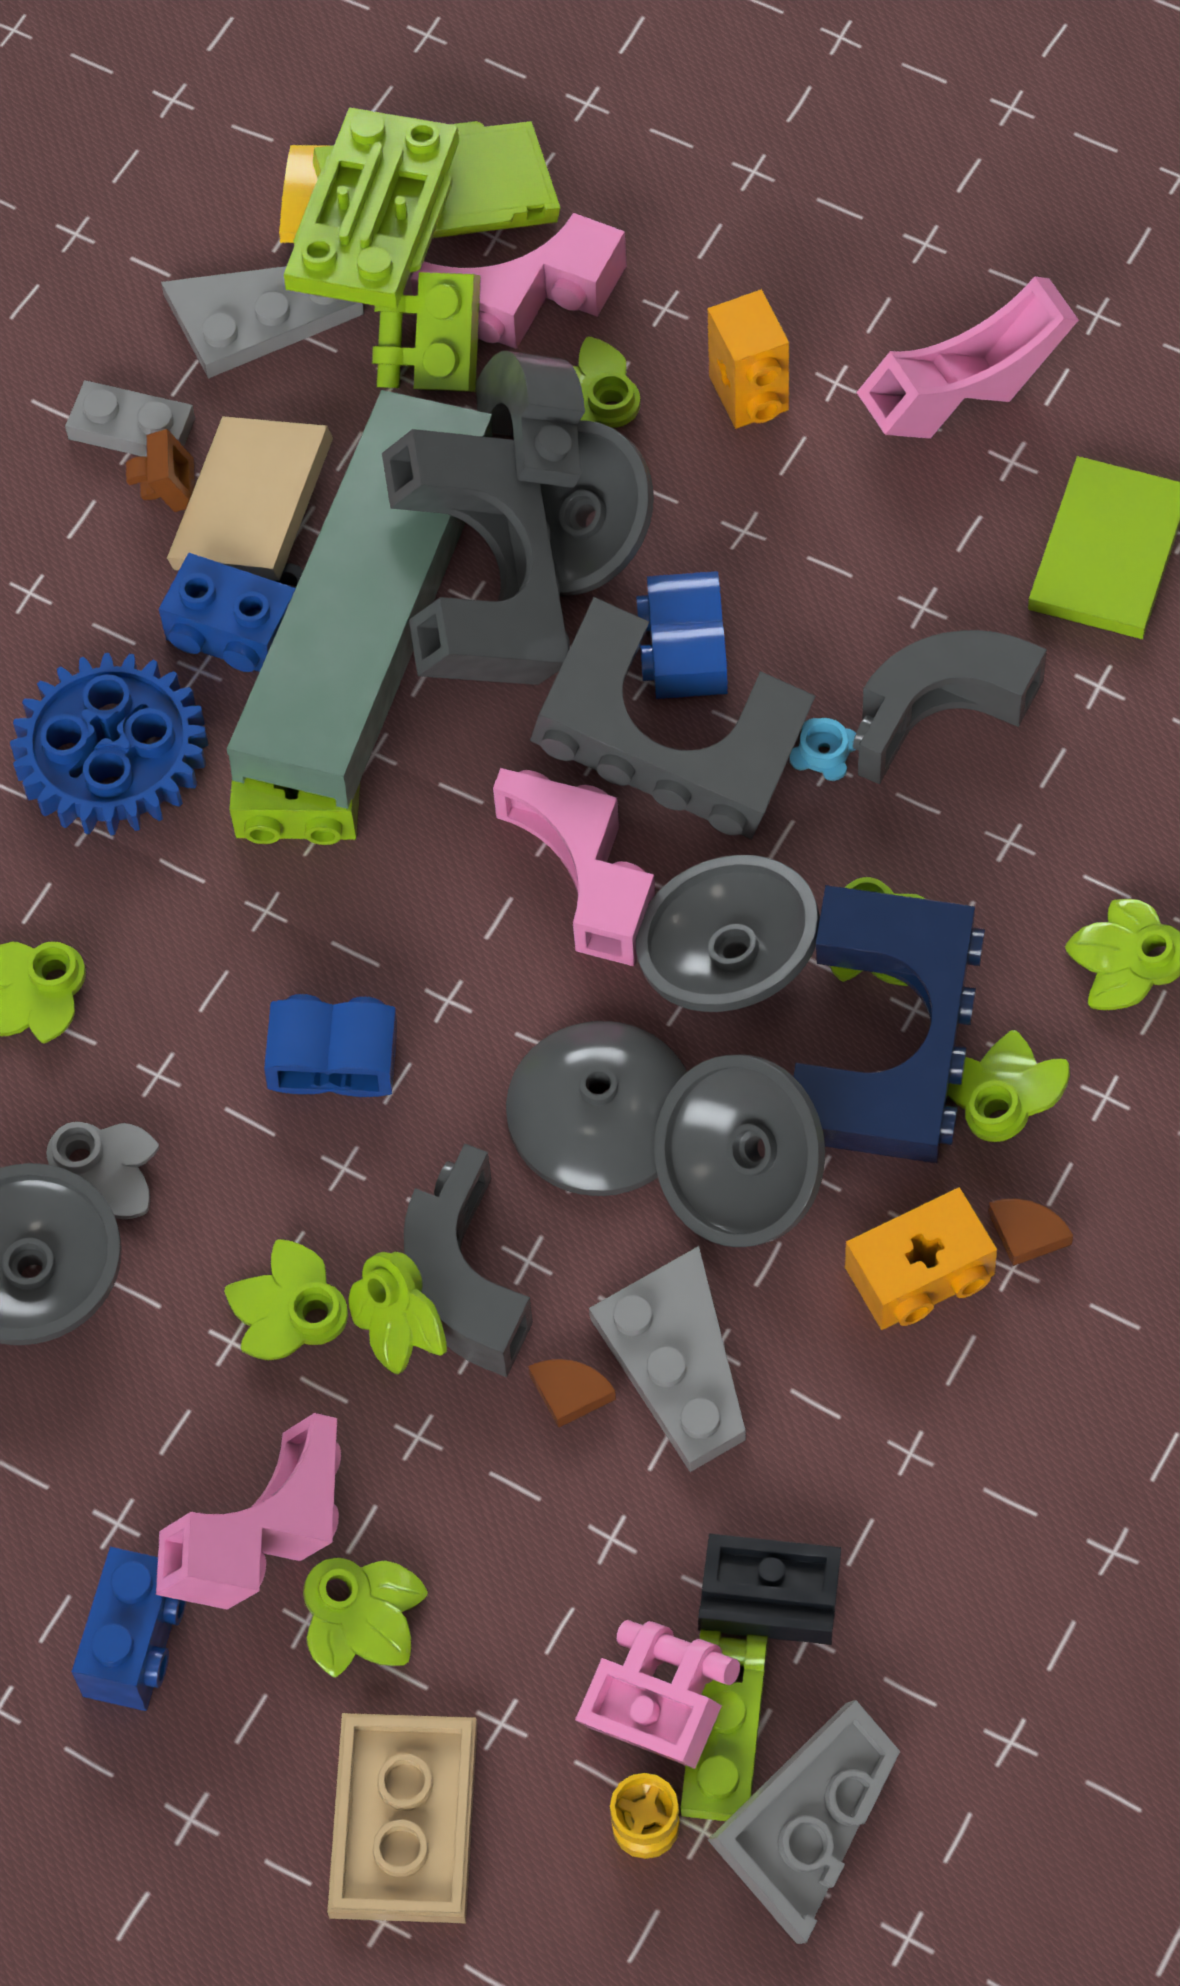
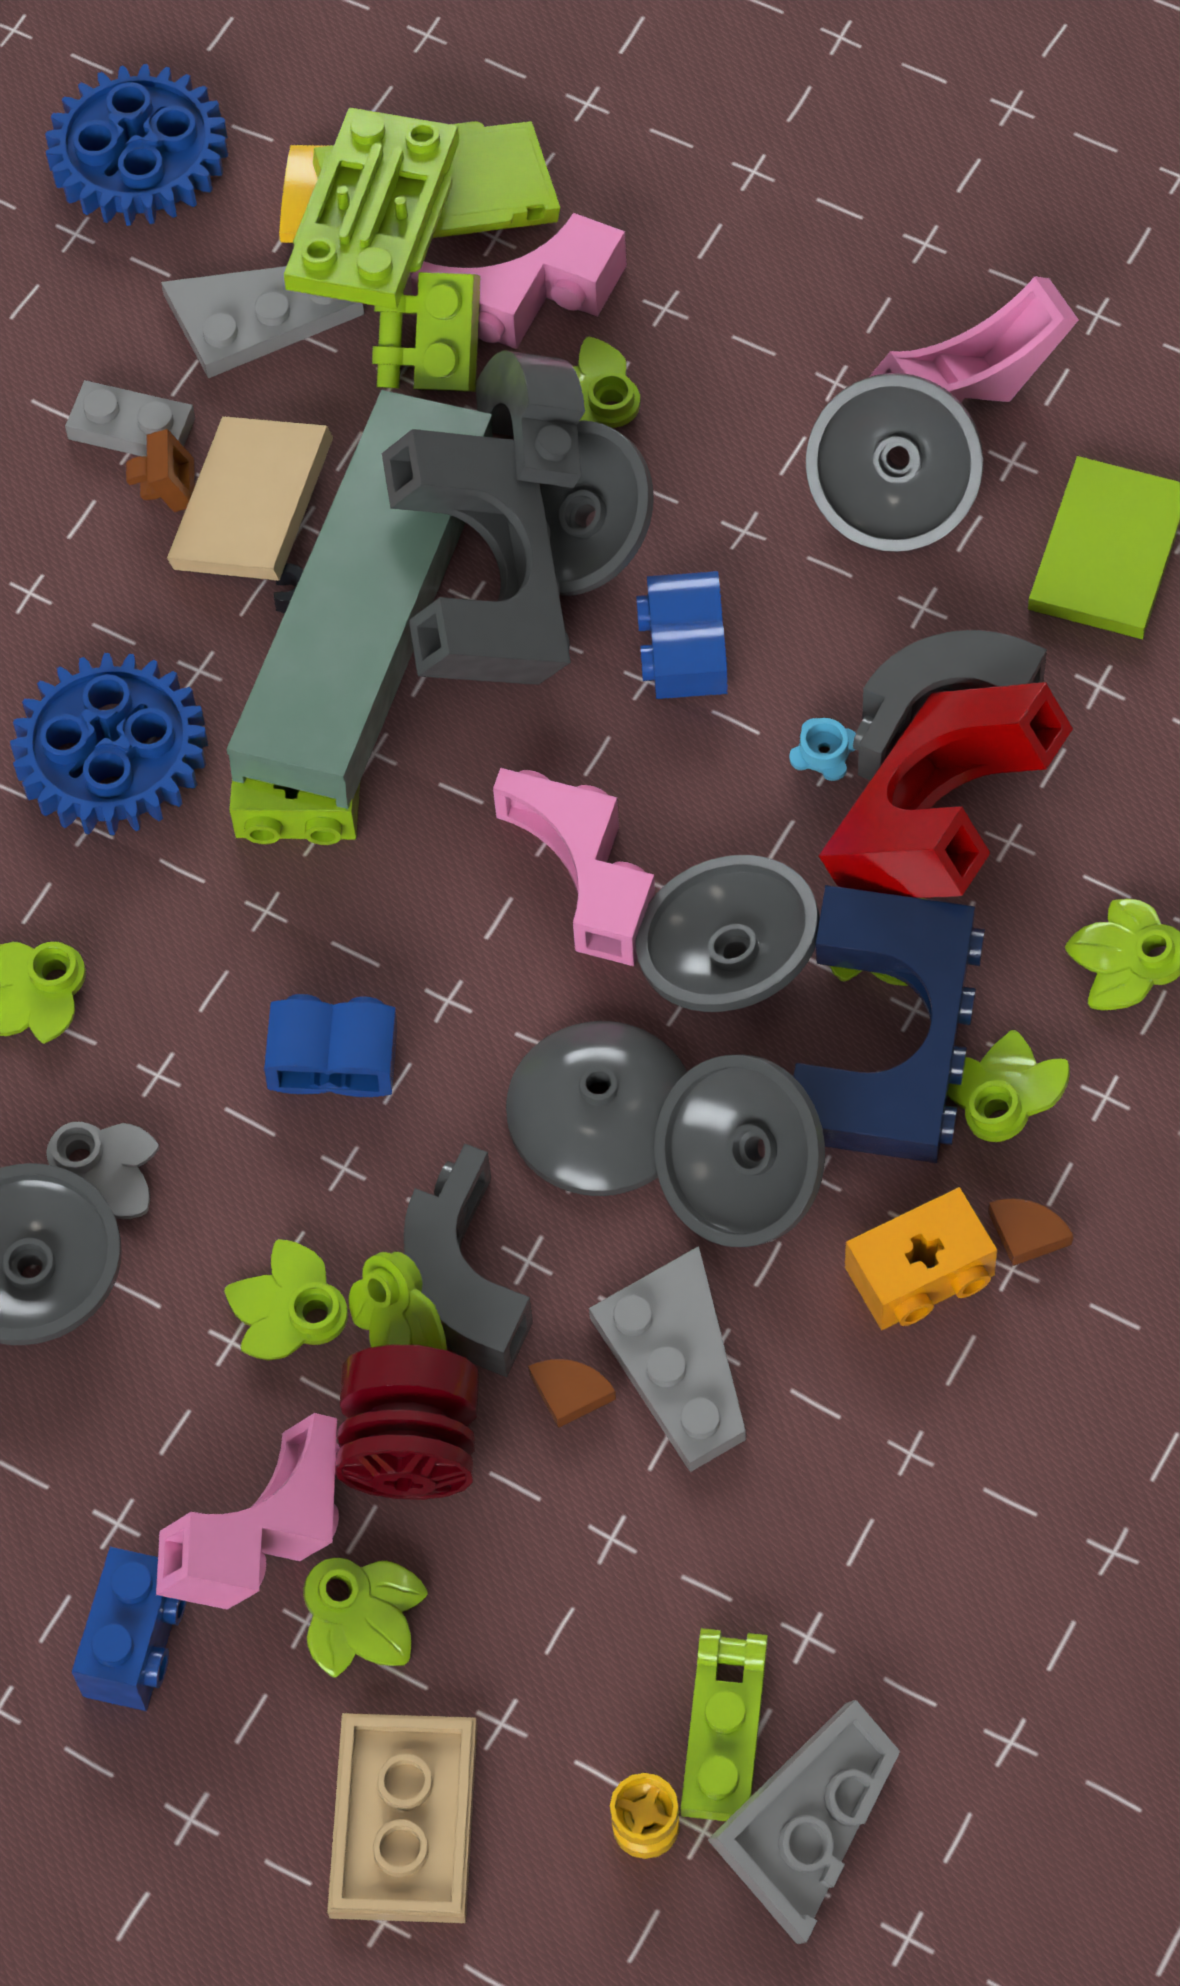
blue brick [159,552,296,672] -> none
dark grey arch [530,597,816,840] -> none
bright pink plate [575,1620,740,1769] -> none
black plate [698,1533,841,1645] -> none
light orange brick [707,289,789,429] -> none
none -> blue gear [45,64,228,226]
none -> dark red wheel [335,1345,479,1500]
none -> dark grey dish [806,373,984,551]
none -> red arch [818,682,1073,898]

